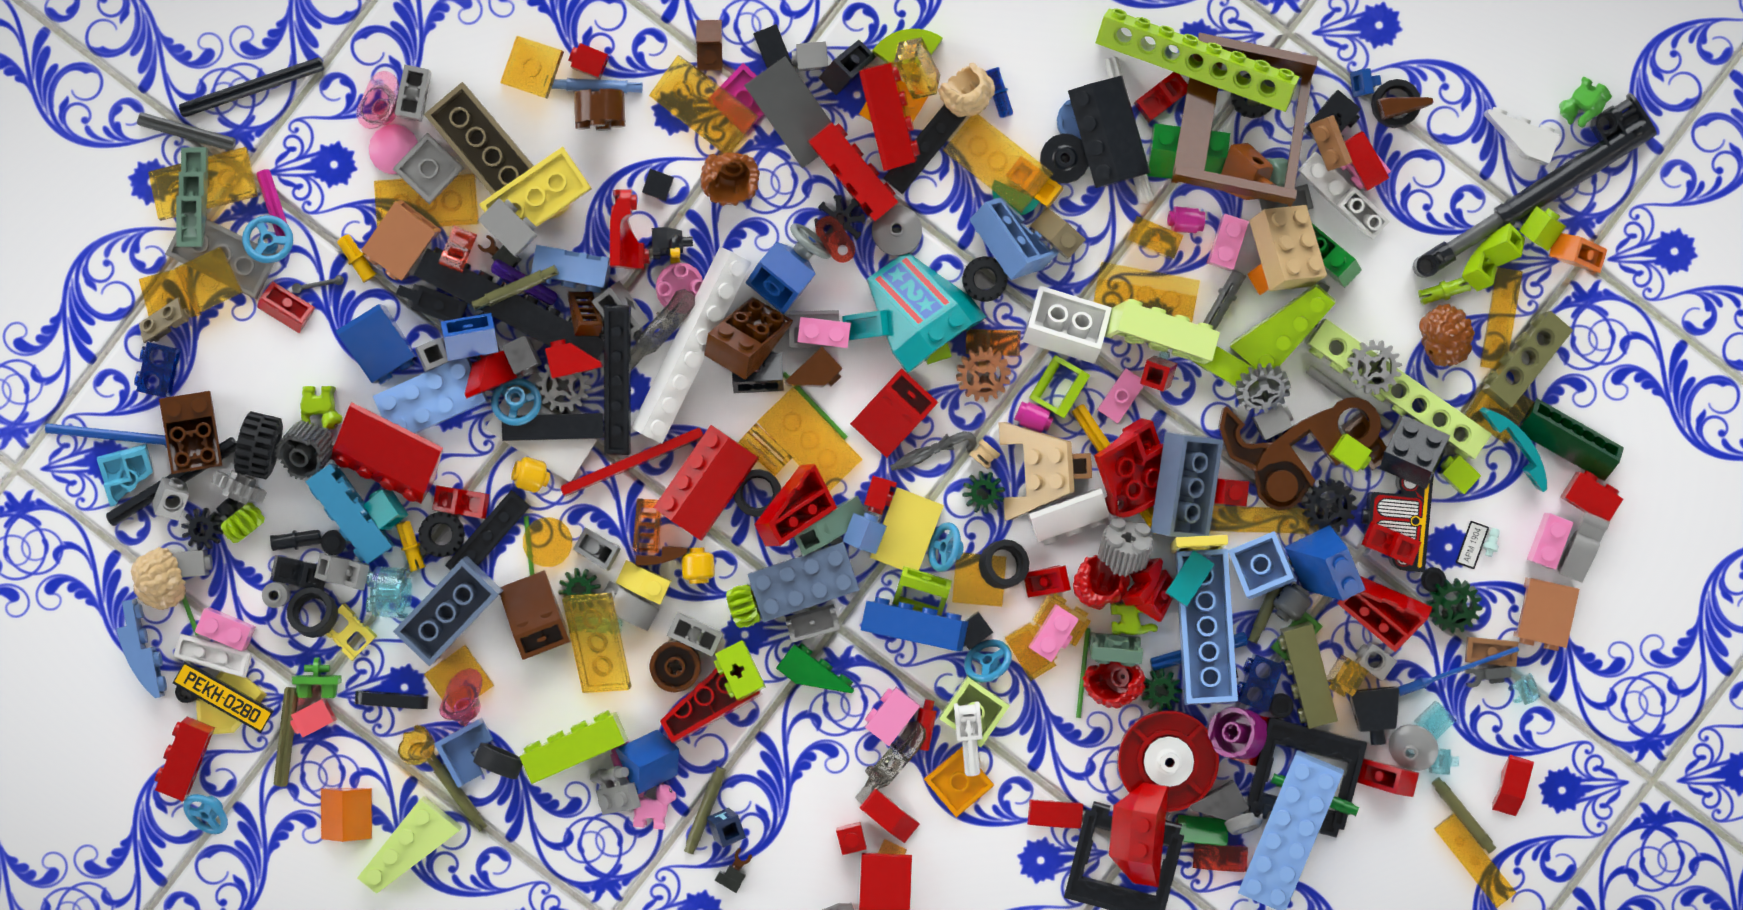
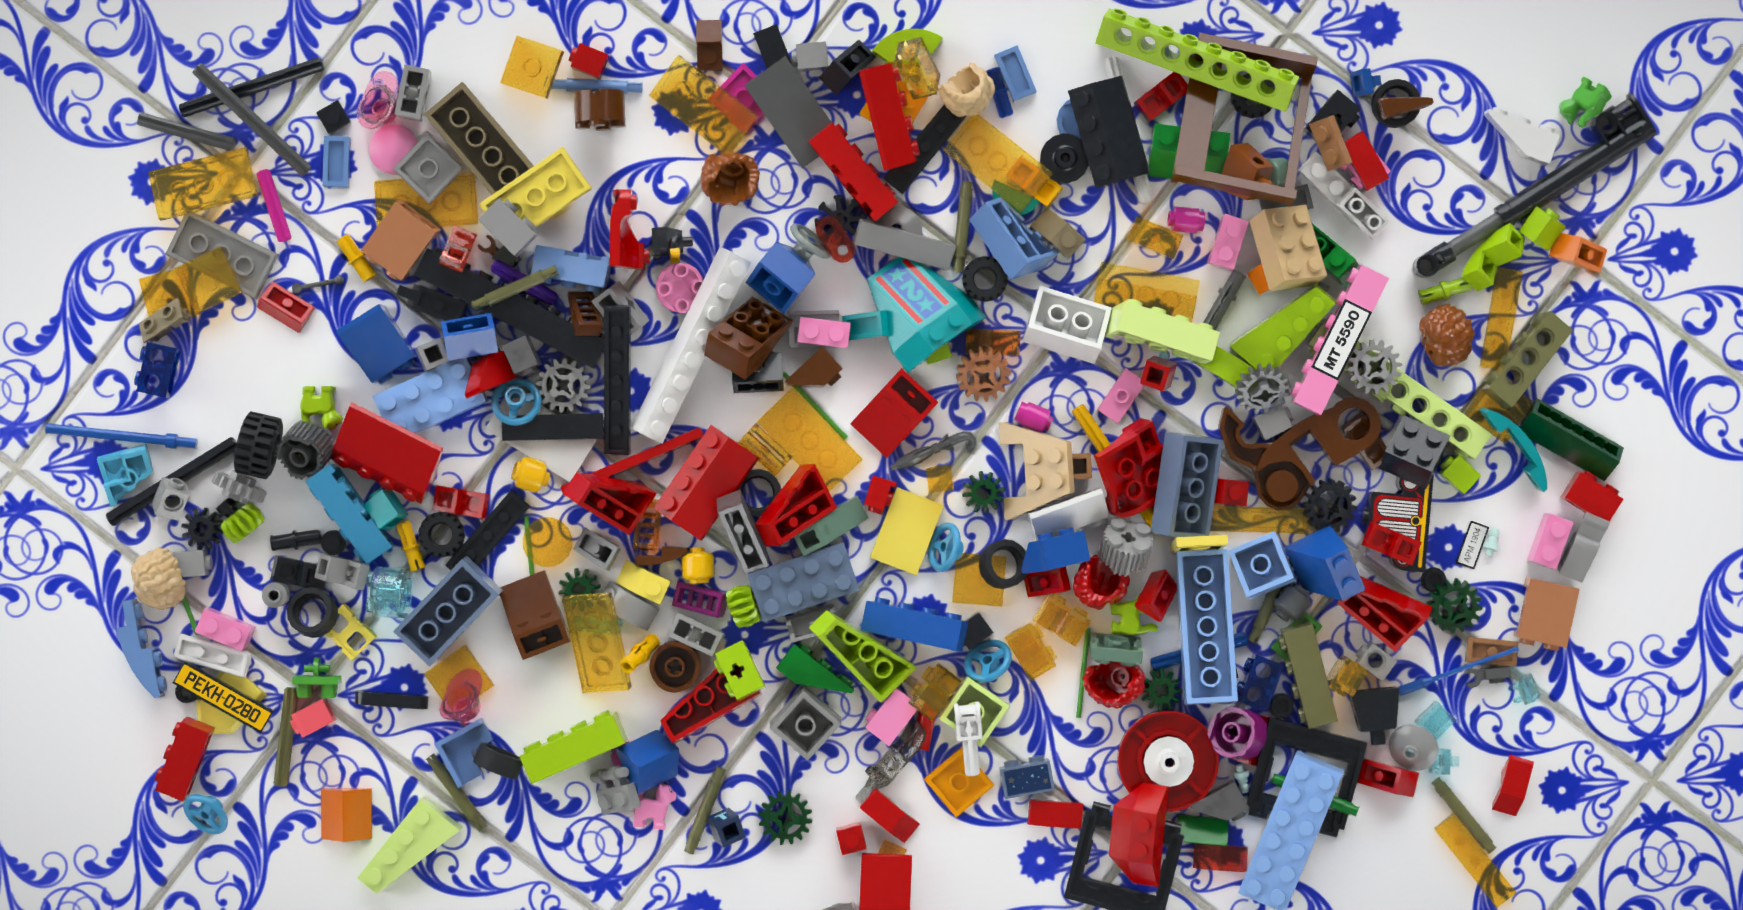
reddish brown slope [159,391,223,474] -> none
sand green slope [176,147,208,247] -> none
dark azure piece [242,215,293,263] -> none
clear yellow hair [398,725,435,765] -> none
red slope [545,339,603,379] -> none
clear smoke piece [631,289,695,370] -> none
black tile [642,169,674,201] -> none
pearl dark grey piece [714,848,752,893] -> none
medium blue brick [843,512,887,554] -> none
lime tile [892,566,952,615] -> none
tan wheel [969,439,1001,470] -> none
bright pink brick [1028,604,1079,662] -> none
lime tile [1029,355,1090,419] -> none
red slope [1122,558,1163,606] -> none
teal tile [1165,550,1215,607] -> none
light grey piece [1224,813,1263,835] -> none
lime brick [1329,434,1372,472] -> none
none -> dark grey axle [192,64,311,176]
none -> black plate [316,100,352,135]
none -> medium blue tile [322,136,351,188]
none -> red wedge [563,472,657,536]
none -> yellow pin [620,634,660,674]
none -> magenta slope [672,581,727,618]
none -> flat silver brick [716,490,769,575]
none -> dark green gear [758,790,813,845]
none -> light grey brick [770,685,841,761]
none -> lime wedge [809,610,917,703]
none -> light grey tile [853,218,956,270]
none -> clear yellow brick [908,662,962,721]
none -> clear yellow panel [925,465,954,493]
none -> olive piece [952,181,973,273]
none -> medium blue tile [994,45,1037,102]
none -> brick [999,755,1055,799]
none -> blue slope [1021,527,1090,574]
none -> light aqua piece [1233,764,1249,793]
none -> brick [1290,265,1389,415]

